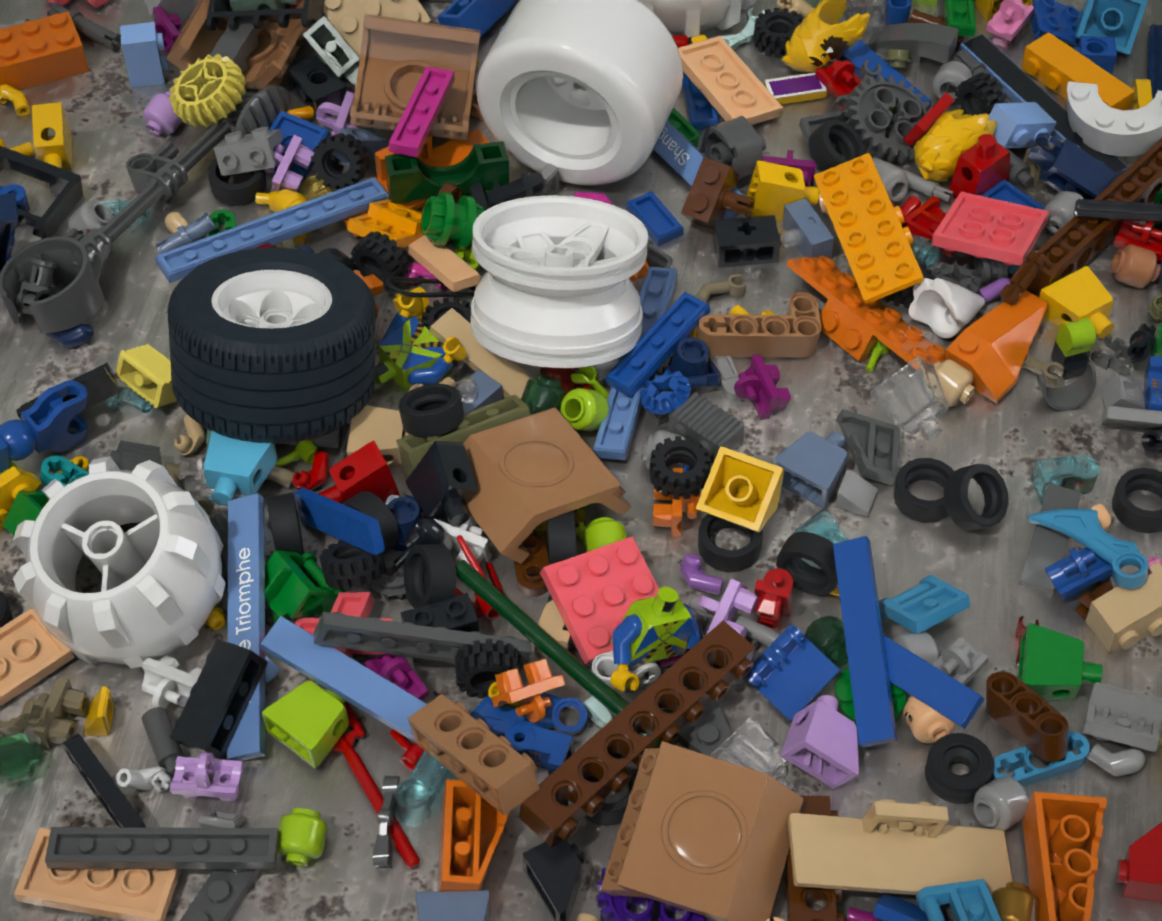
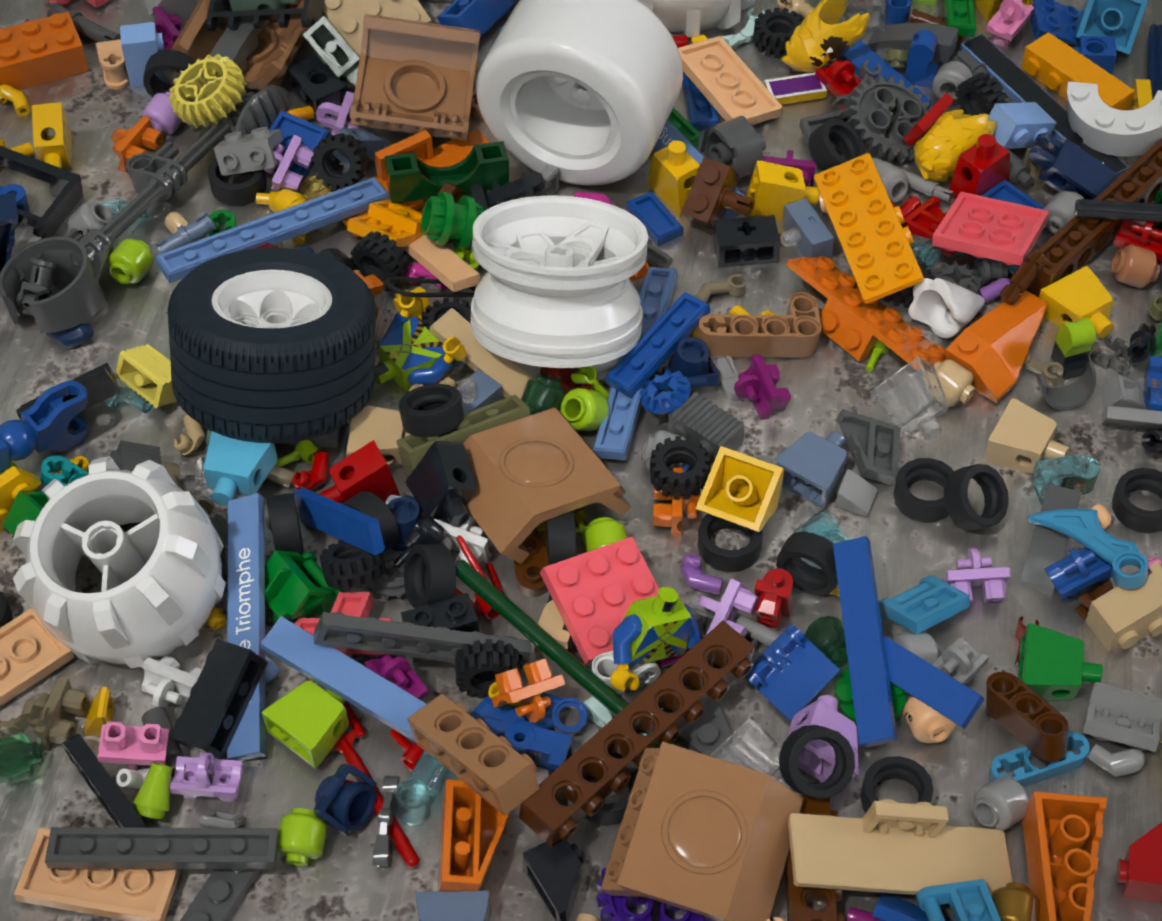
dark pink plate [388,66,455,157] -> none
black tyre [925,733,994,804] -> none
none -> light nougat piece [96,39,130,89]
none -> bright pink hips [98,721,169,770]
none -> lime head [107,239,154,284]
none -> orange hips [111,116,165,173]
none -> lime cone [133,762,173,820]
none -> black tyre [143,49,196,97]
none -> dark blue piece [314,764,377,835]
none -> yellow torso [647,140,700,217]
none -> black tyre [779,725,855,799]
none -> black tyre [860,756,934,813]
none -> blue leg [905,30,938,89]
none -> lavender hips [941,548,1011,604]
none -> tan torso [983,398,1070,474]

